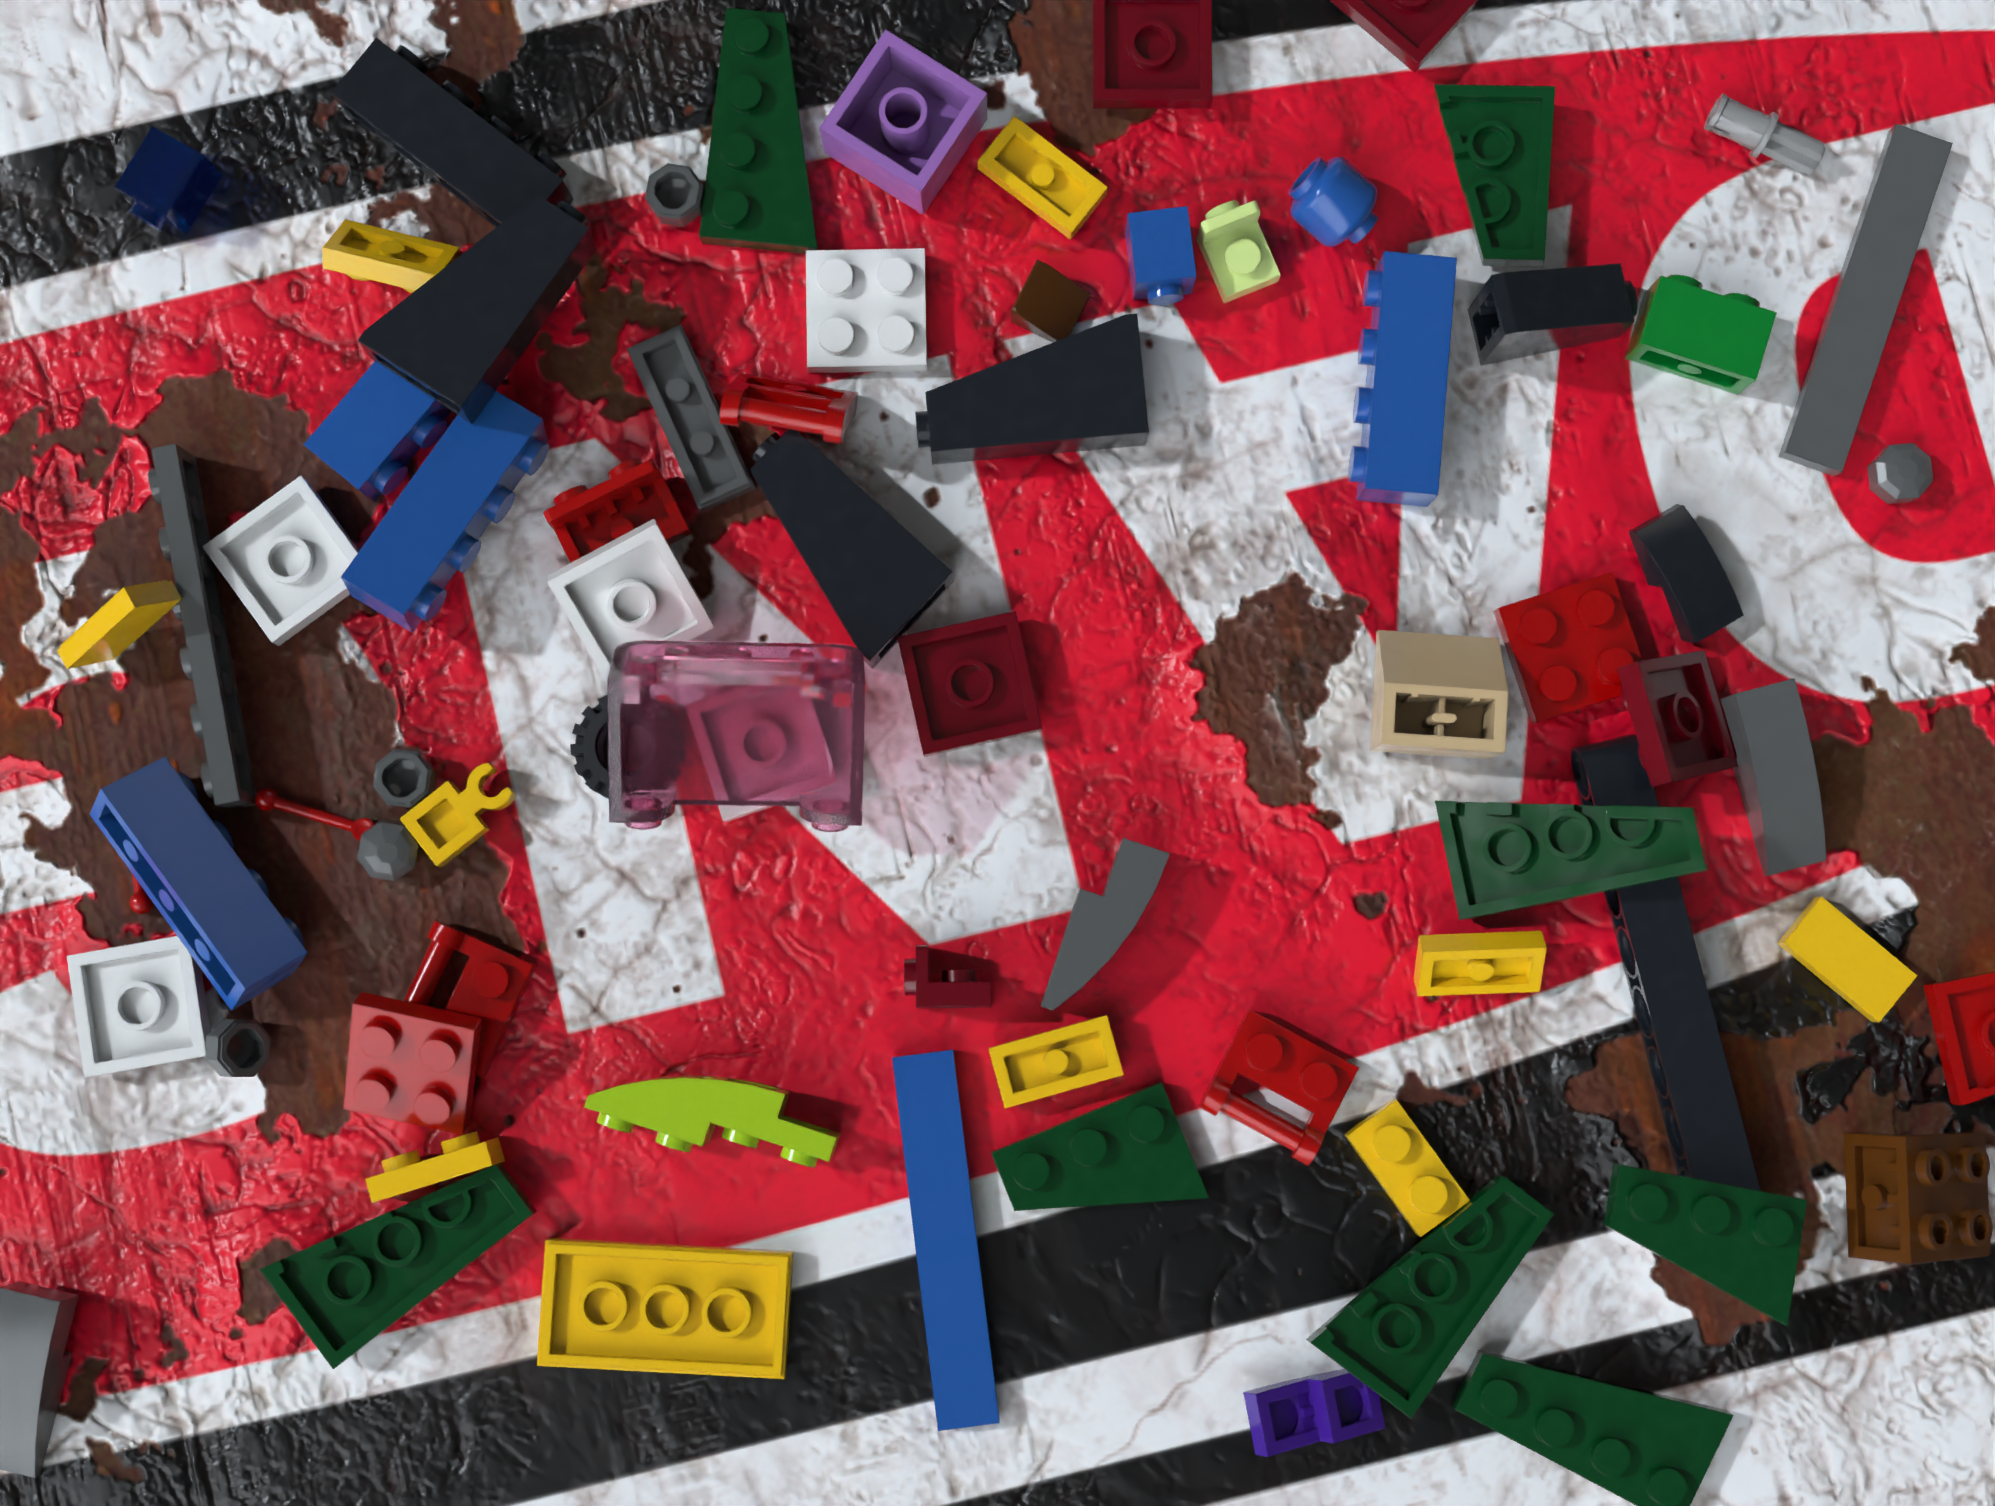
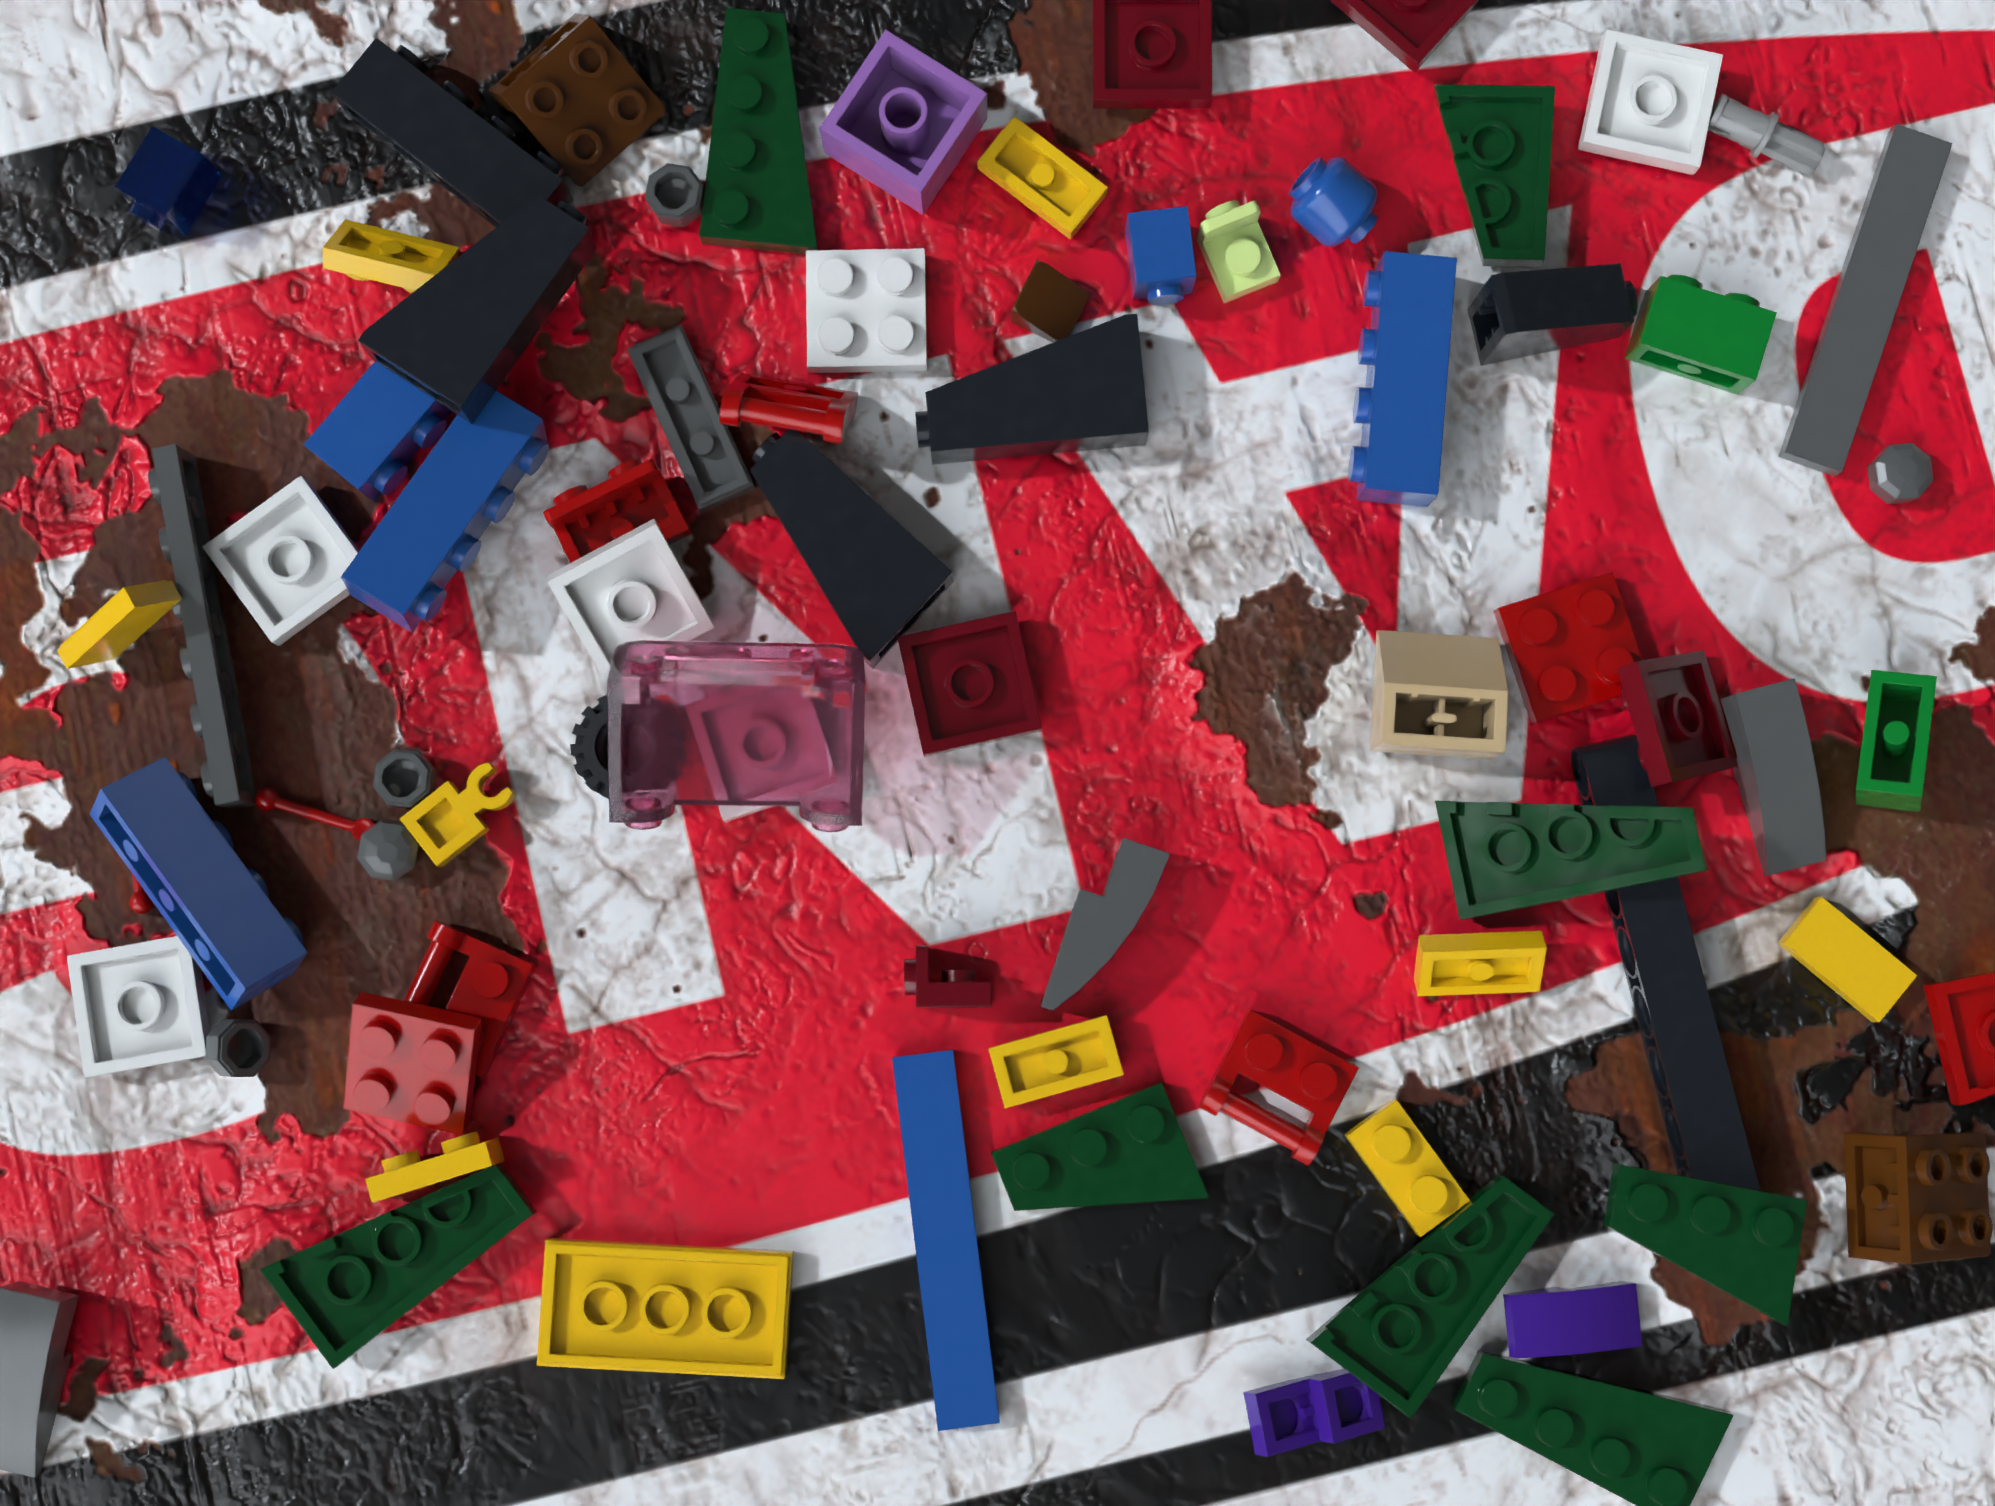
lime slope [584,1076,840,1168] -> none
black slope [1628,504,1744,644] -> none
none -> reddish brown bracket [488,13,665,187]
none -> dark purple slope [1503,1281,1642,1358]
none -> white plate [1578,29,1723,175]
none -> green brick [1856,670,1937,812]

